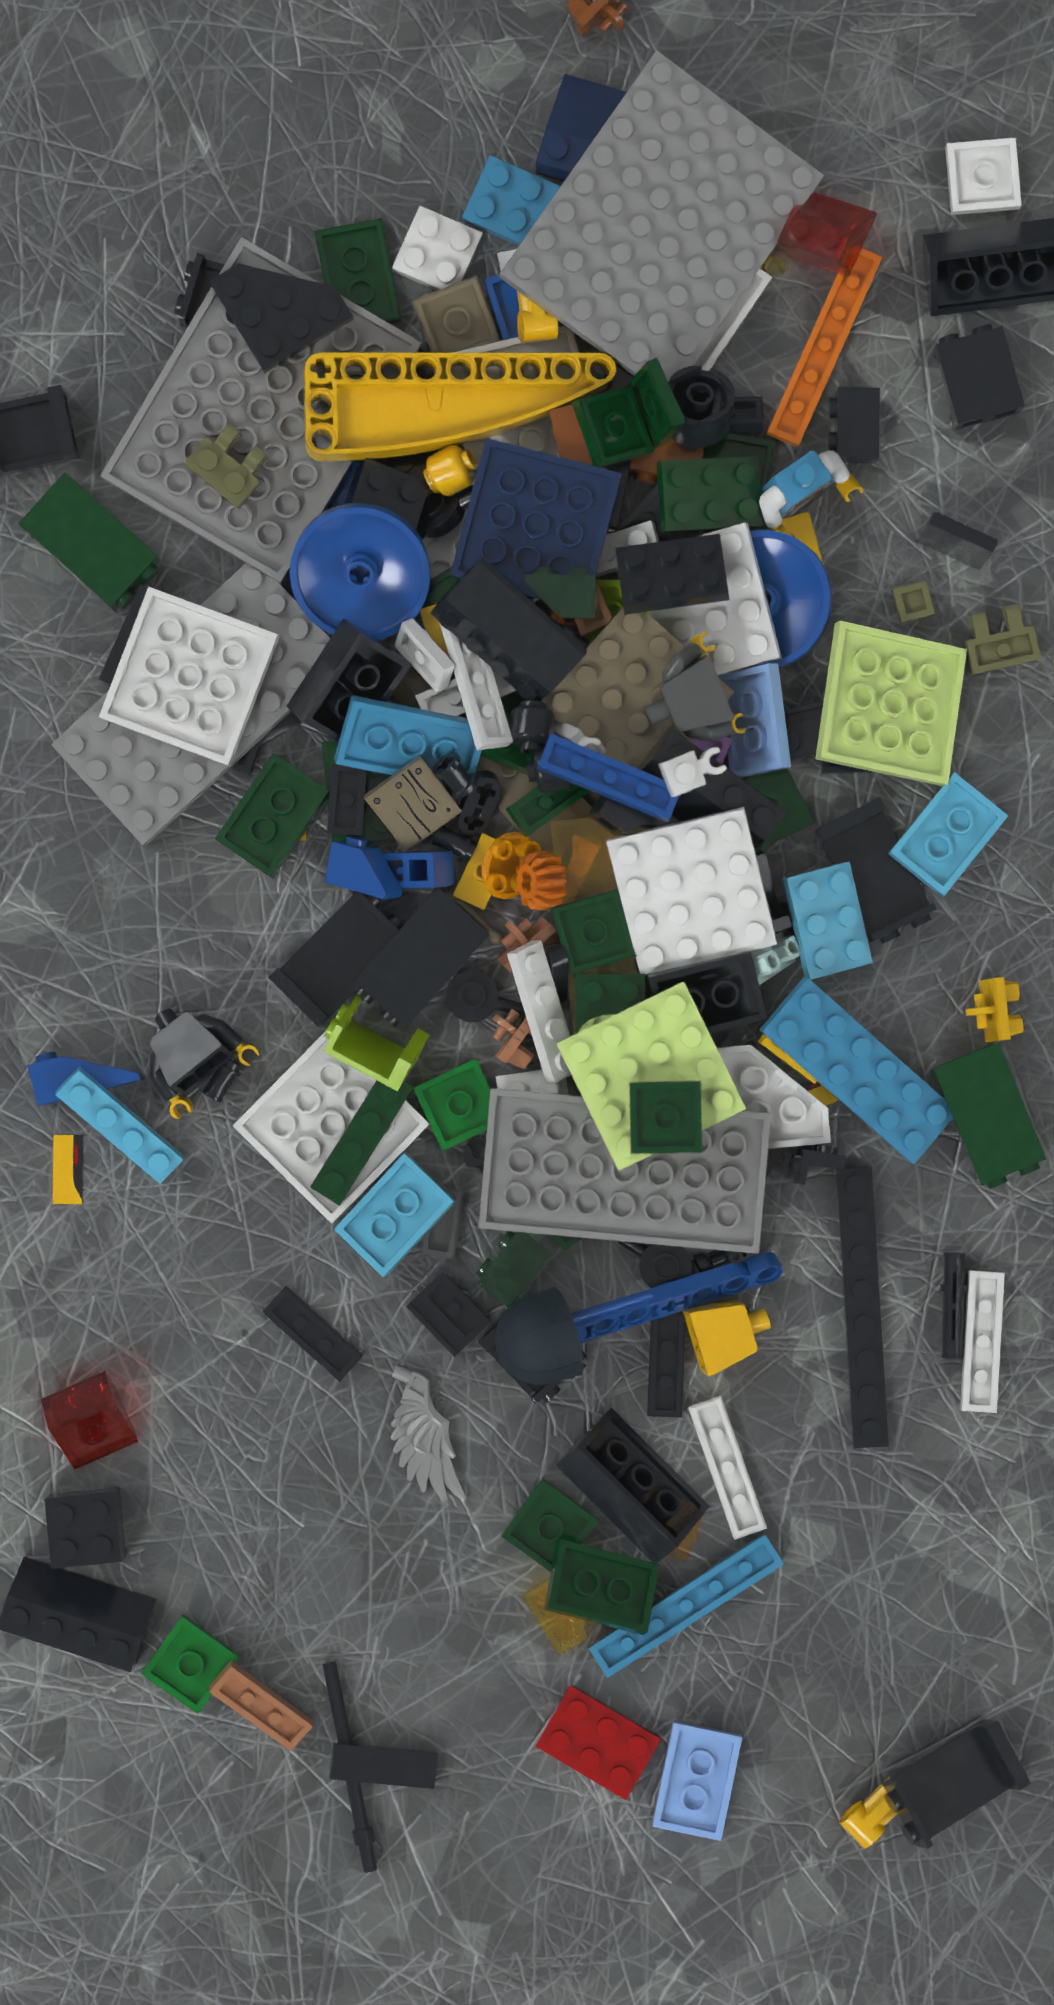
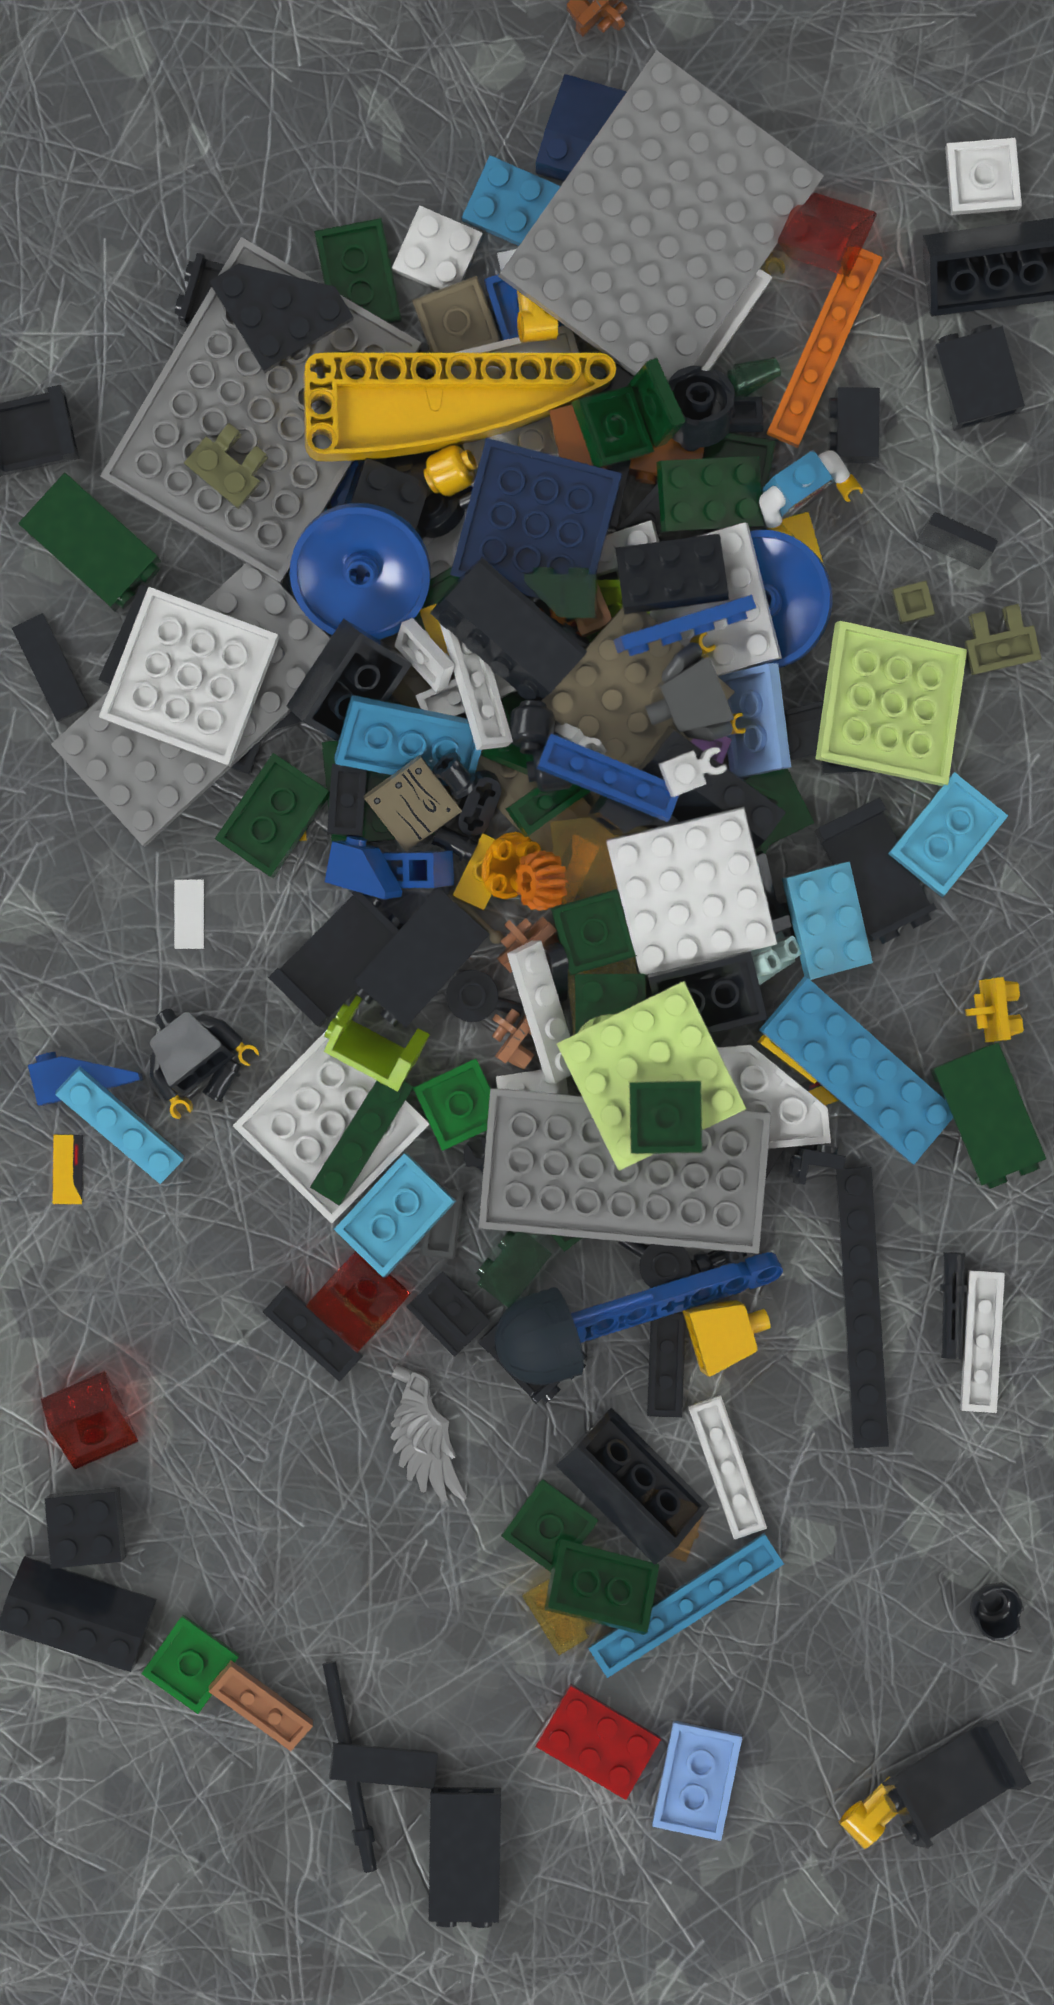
none -> black tile [12,613,89,722]
none -> white sticker [174,880,204,949]
none -> clear red slope [306,1251,411,1353]
none -> black panel [428,1787,501,1928]
none -> blue plate [613,595,756,657]
none -> clear green cone [727,357,781,397]
none -> black hair [970,1582,1024,1641]

